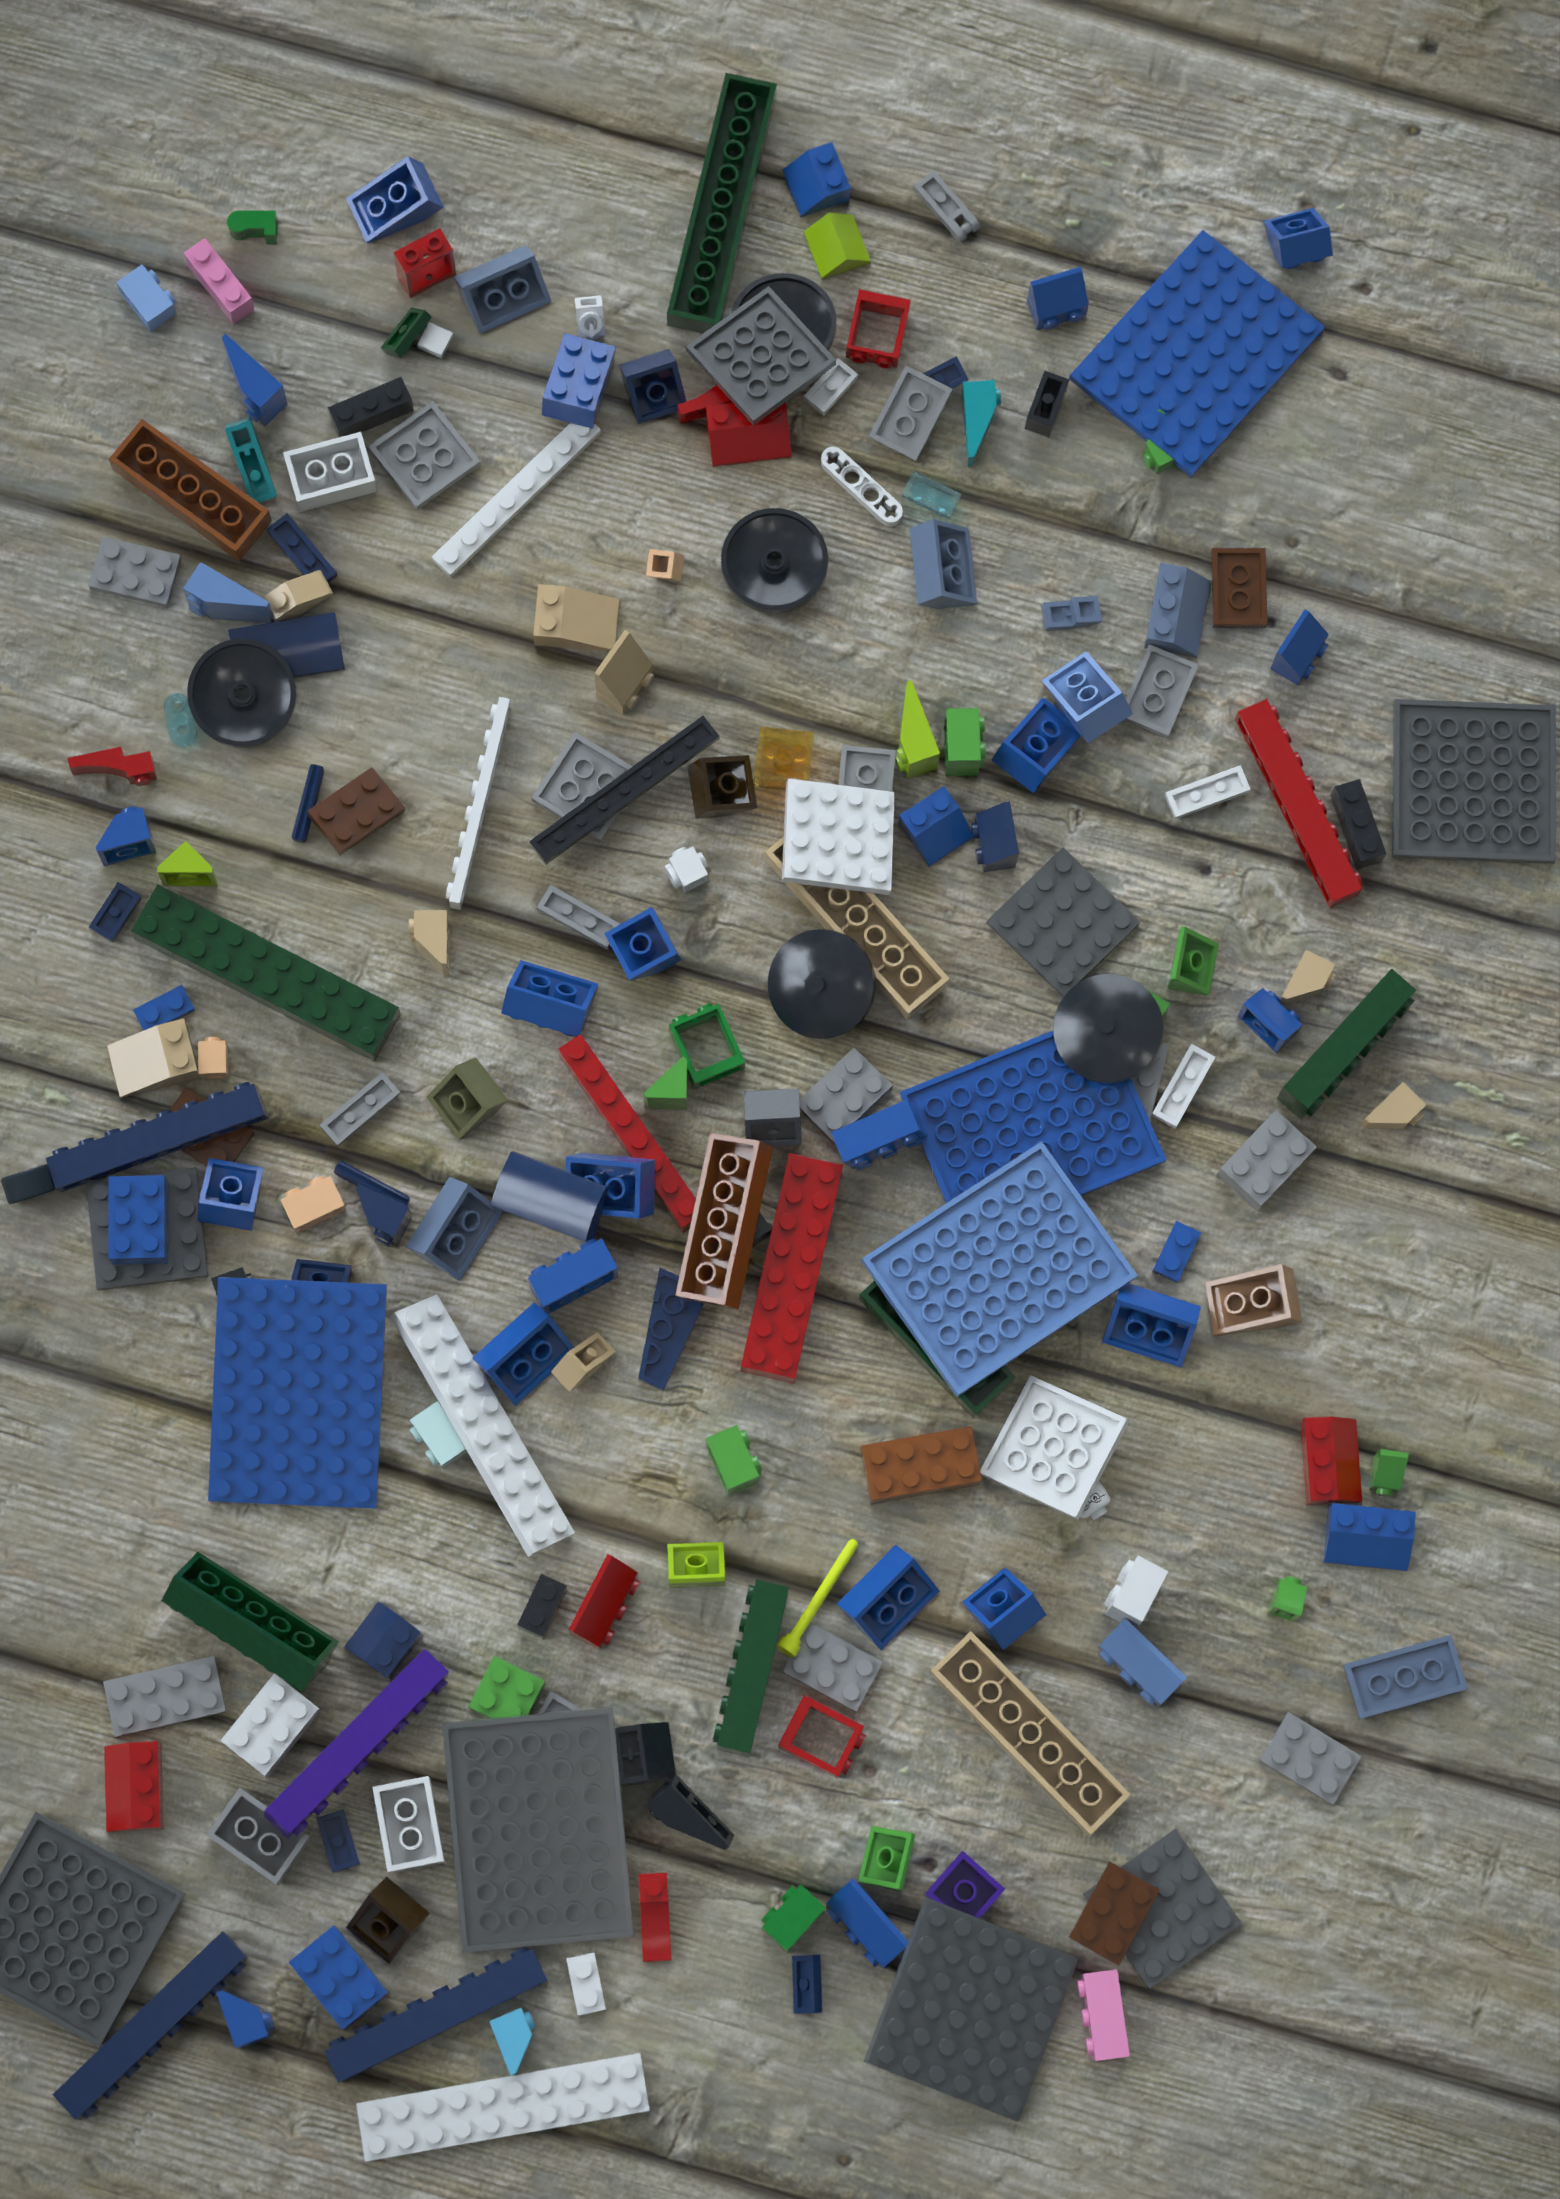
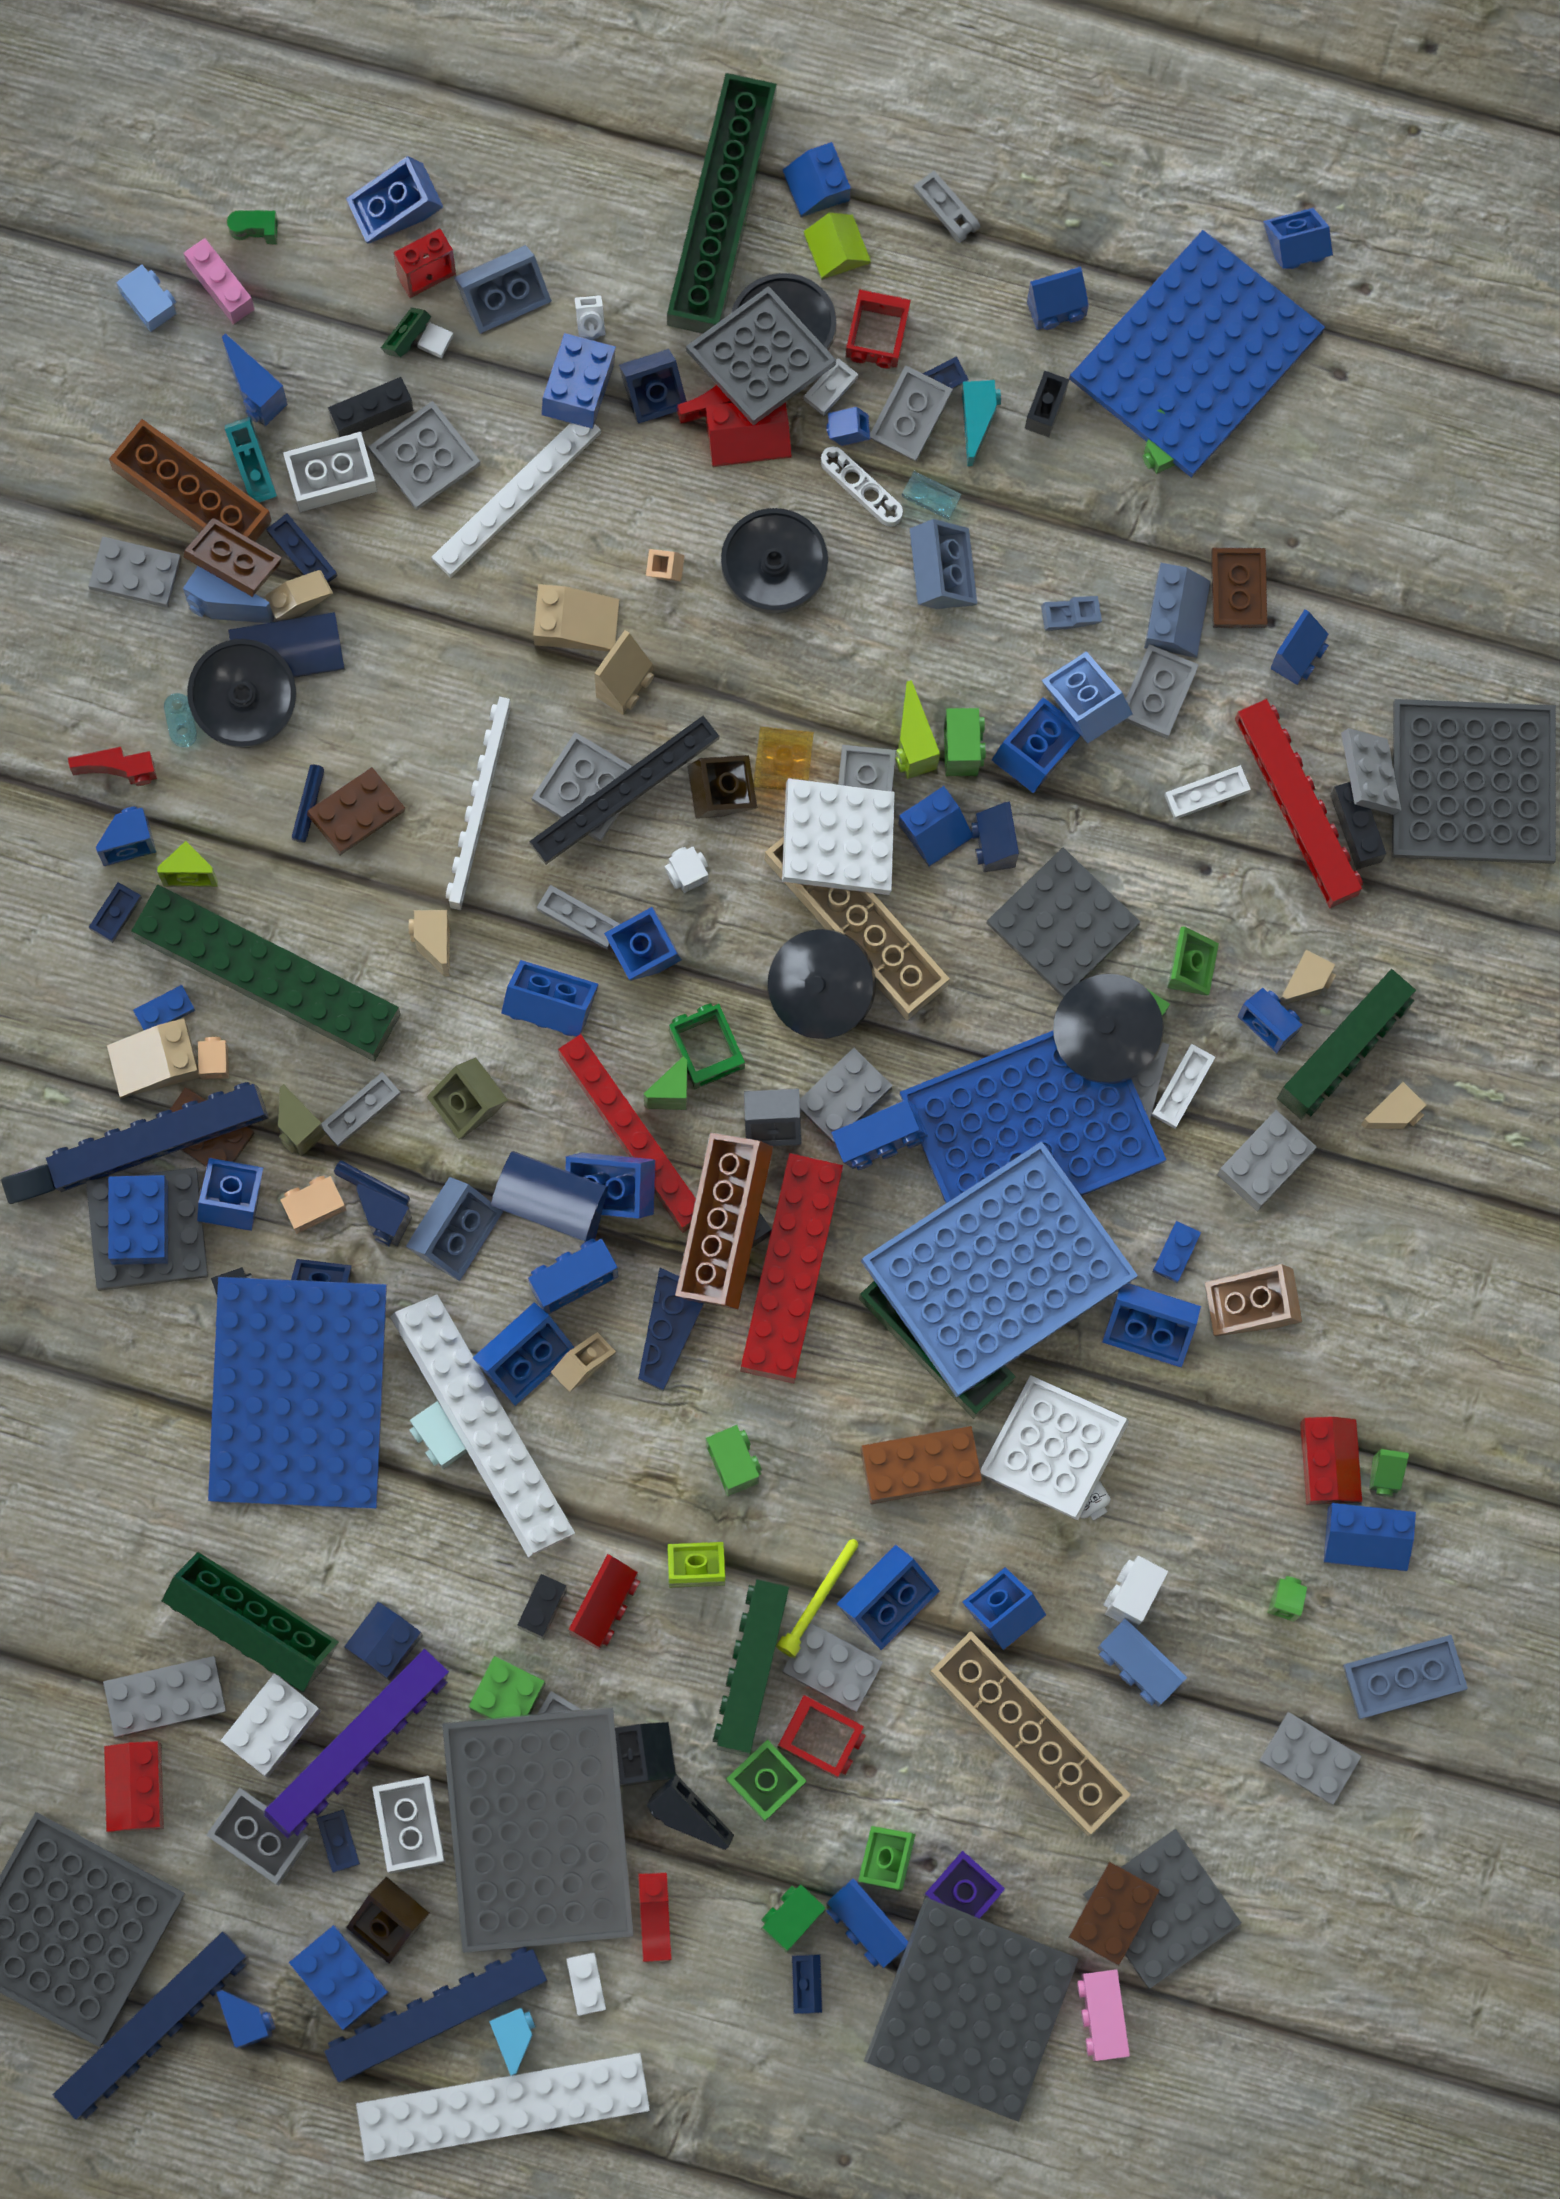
none -> reddish brown plate [183,518,282,597]
none -> olive slope [278,1084,326,1157]
none -> bright green brick [726,1739,806,1822]
none -> brick [826,407,870,446]
none -> light grey plate [1341,728,1401,815]

